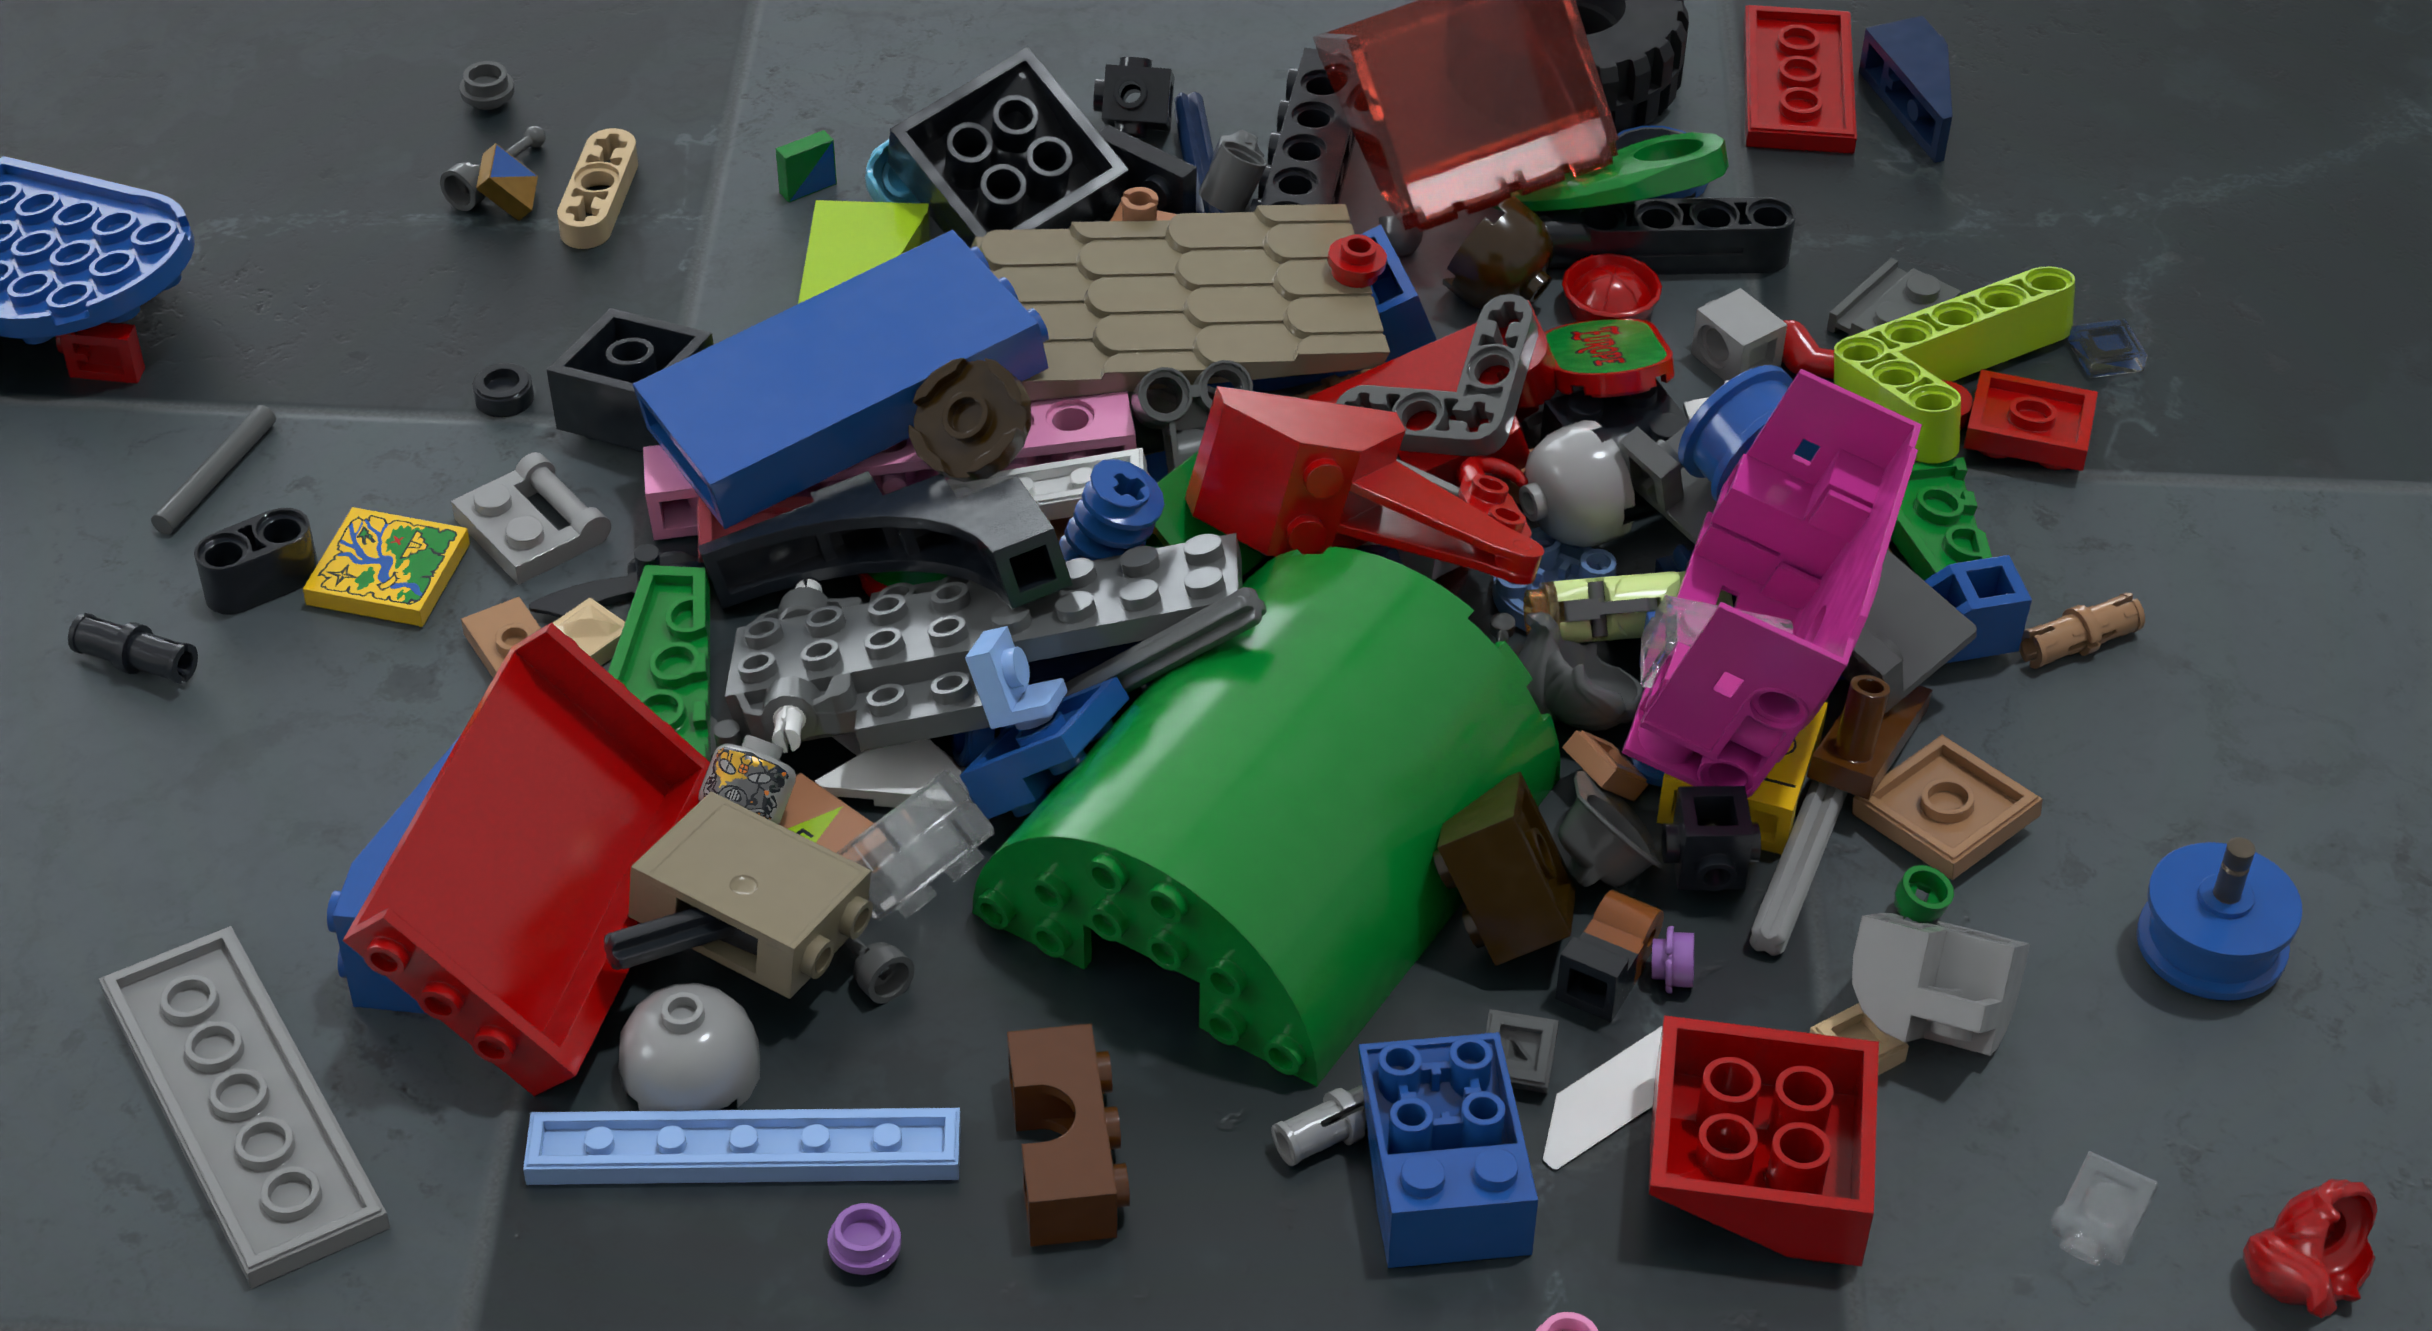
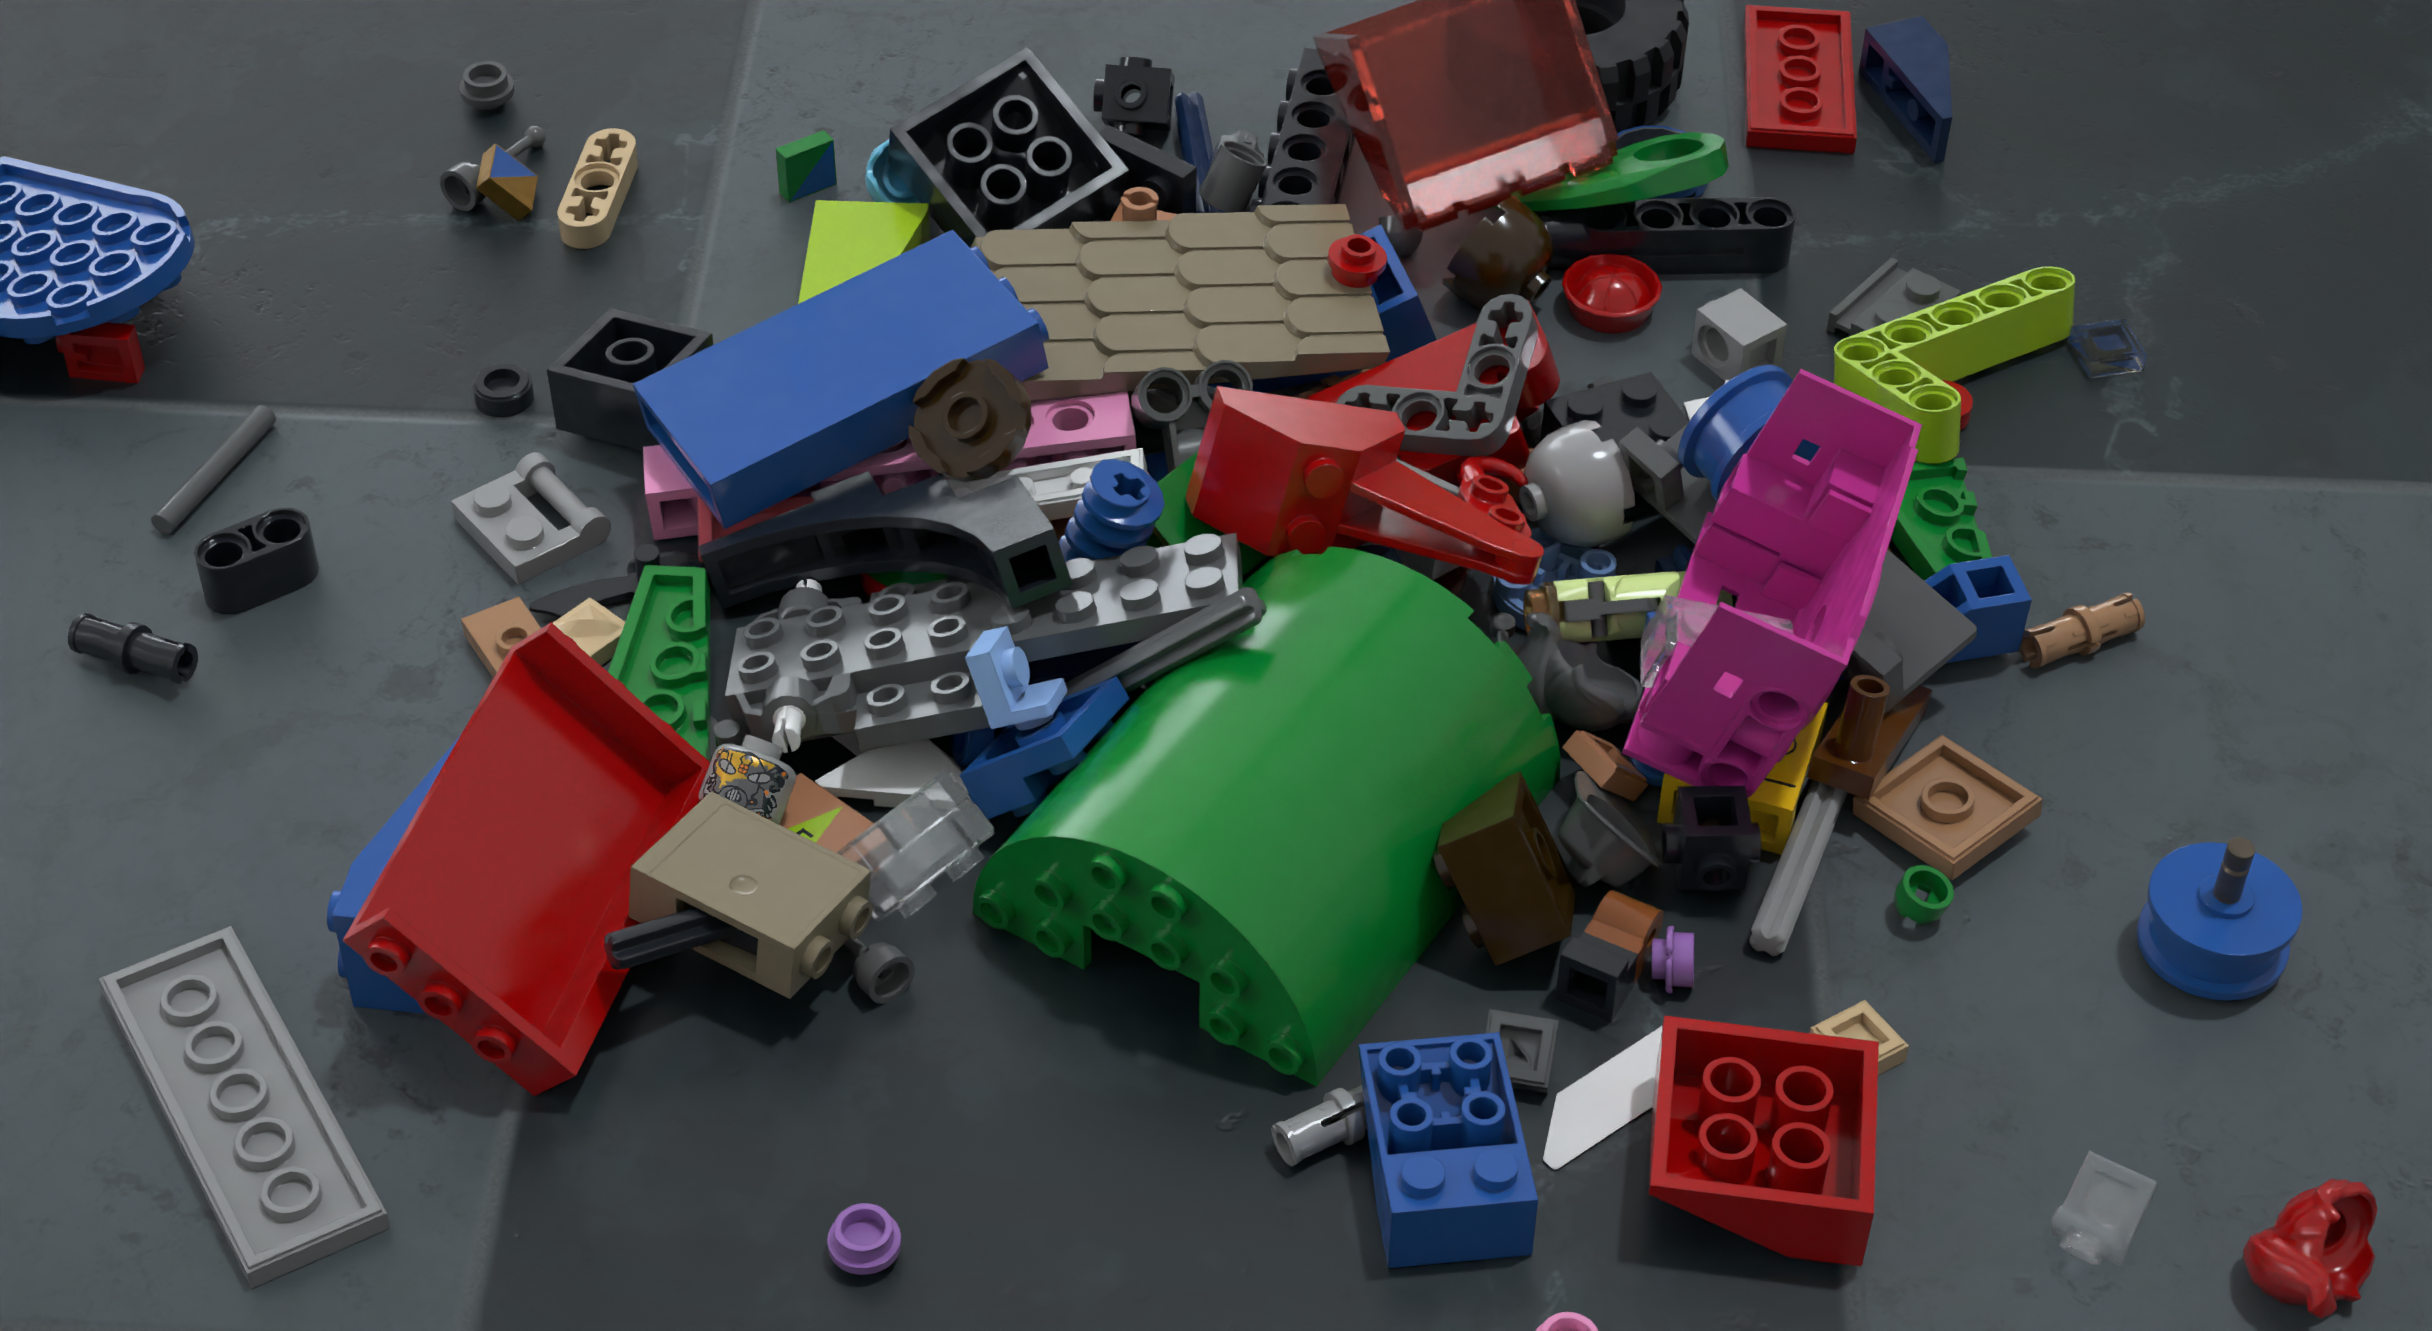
yellow tile [303,507,470,627] -> none
light blue tile [523,1108,961,1185] -> none
light grey cylinder [618,983,760,1111] -> none
reddish brown arch [1007,1023,1130,1247] -> none
tile [1544,318,1675,398] -> none
red arm [1782,320,1834,379] -> none
light grey brick [1852,913,2030,1056] -> none
red plate [1963,369,2098,471] -> none

